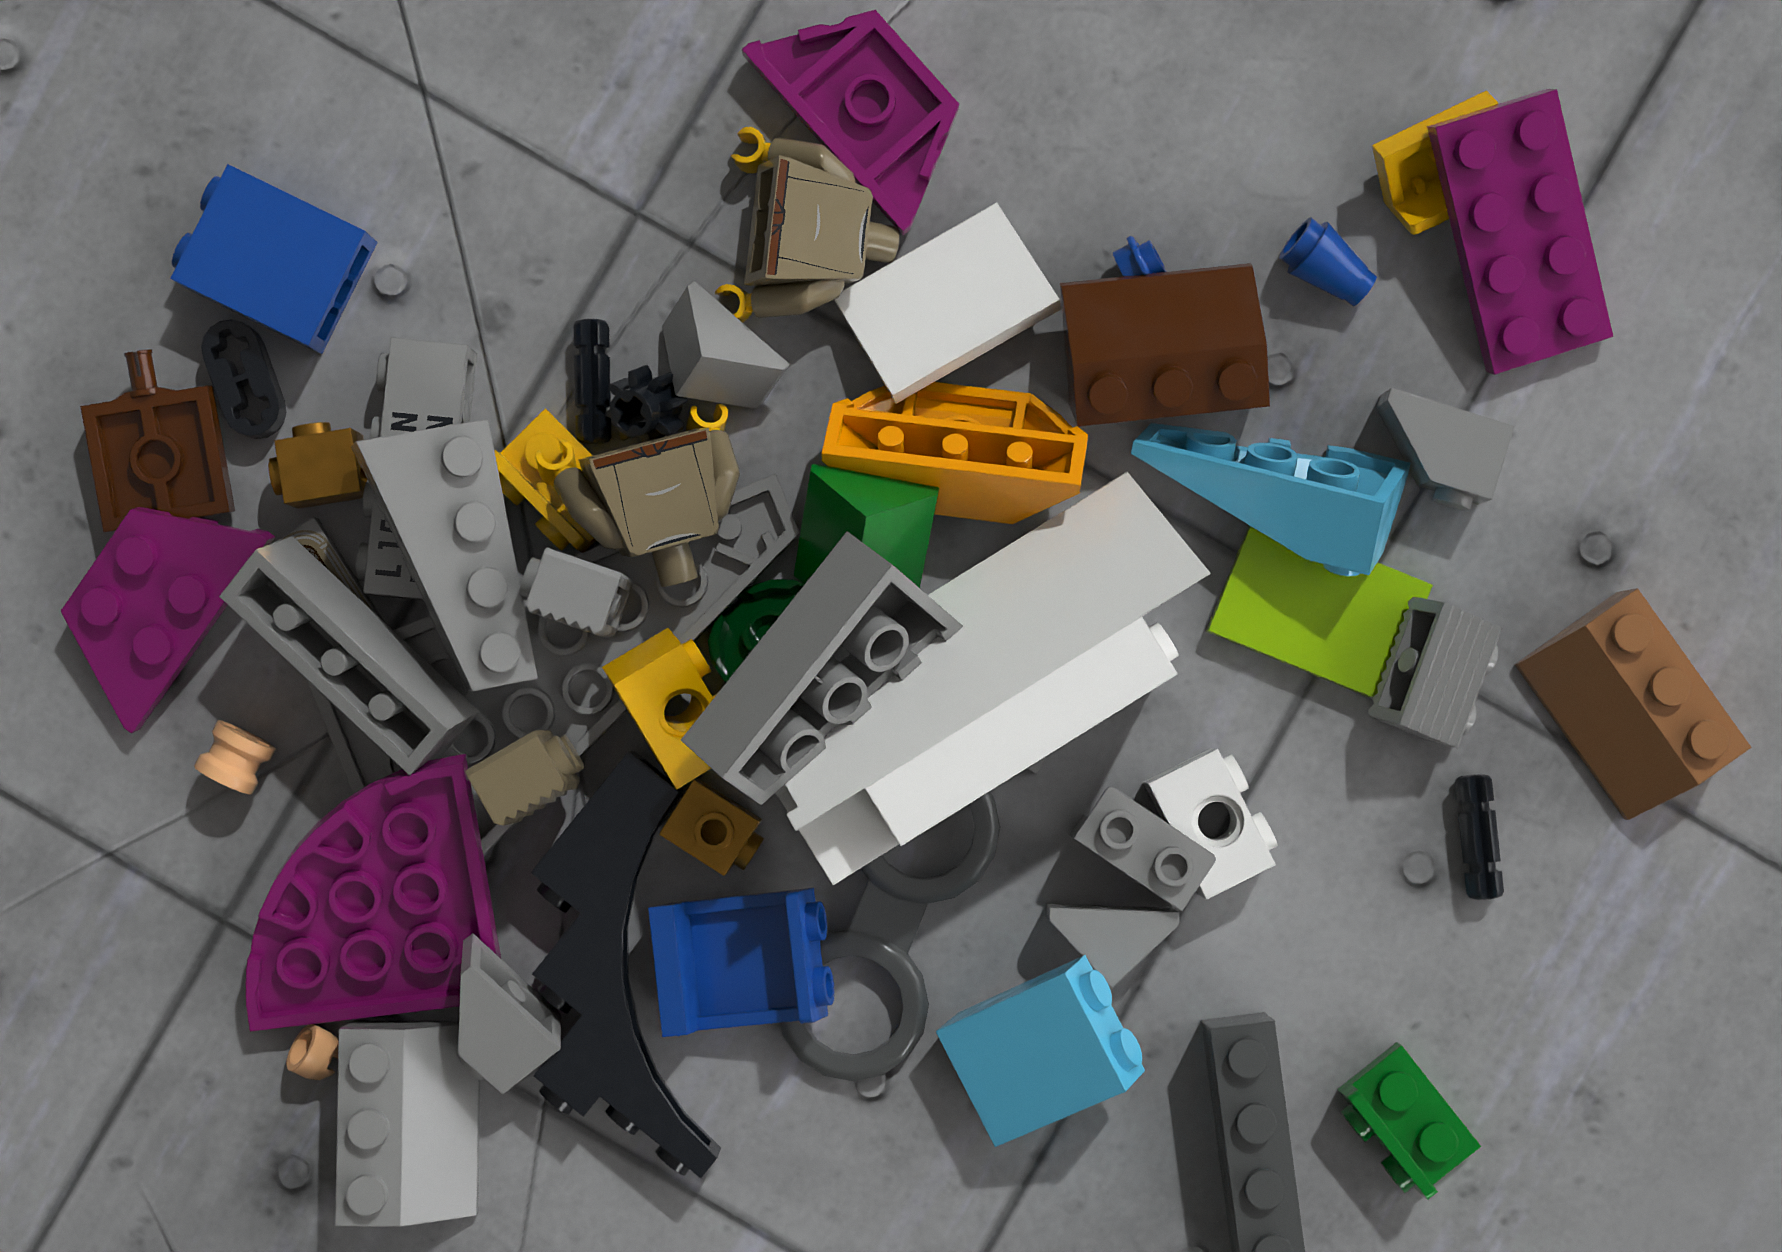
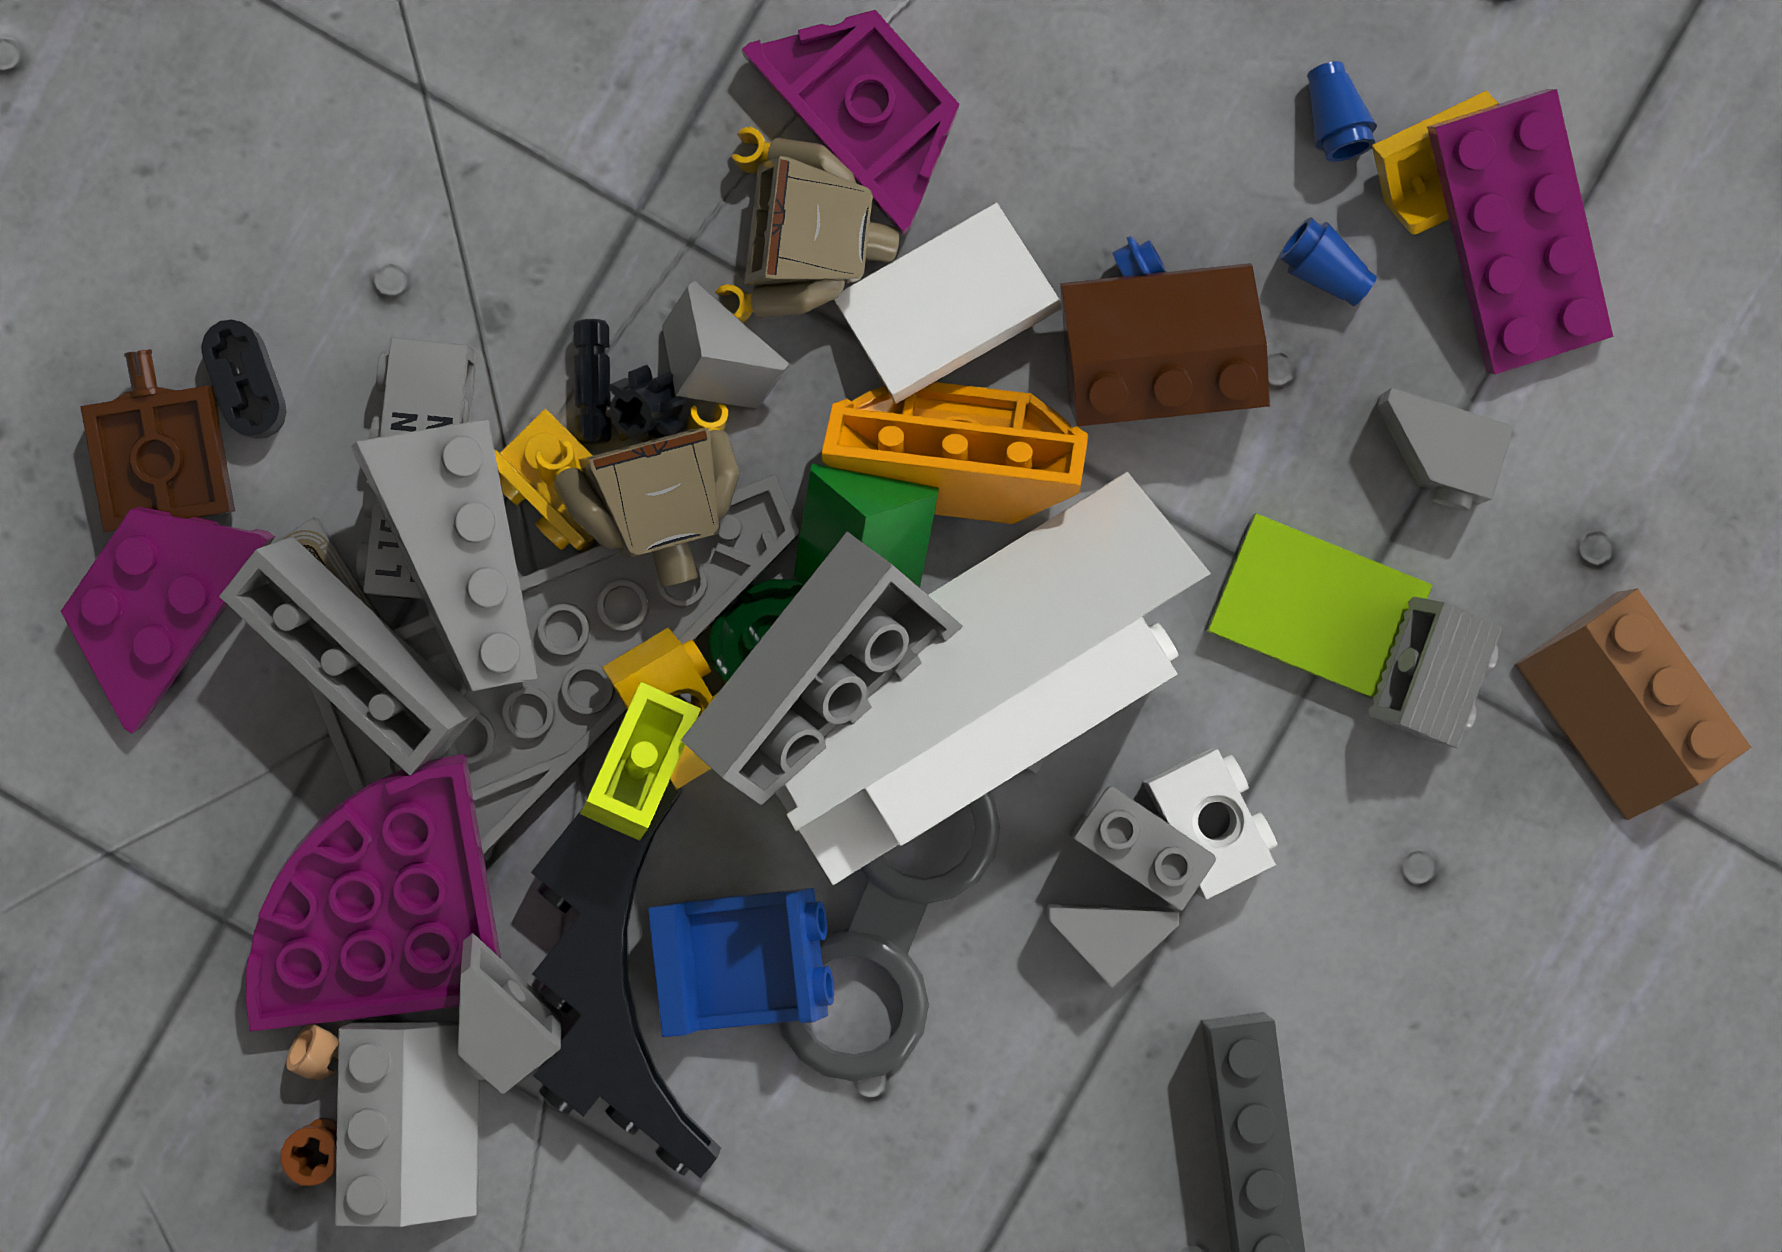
blue brick [170,164,378,354] -> none
light nougat wheel [194,720,276,795] -> none
pearl gold brick [268,422,367,509] -> none
dark tan brick [465,730,584,826] -> none
light grey brick [519,547,633,639] -> none
pearl gold brick [659,778,765,876] -> none
medium azure brick [936,955,1145,1147] -> none
medium azure wedge [1131,423,1411,576] -> none
green bracket [1337,1042,1481,1200] -> none
black axle [1455,774,1504,900] -> none
none -> dark orange bush [280,1118,337,1186]
none -> neon yellow slope [580,682,701,841]
none -> blue cone [1307,61,1377,162]

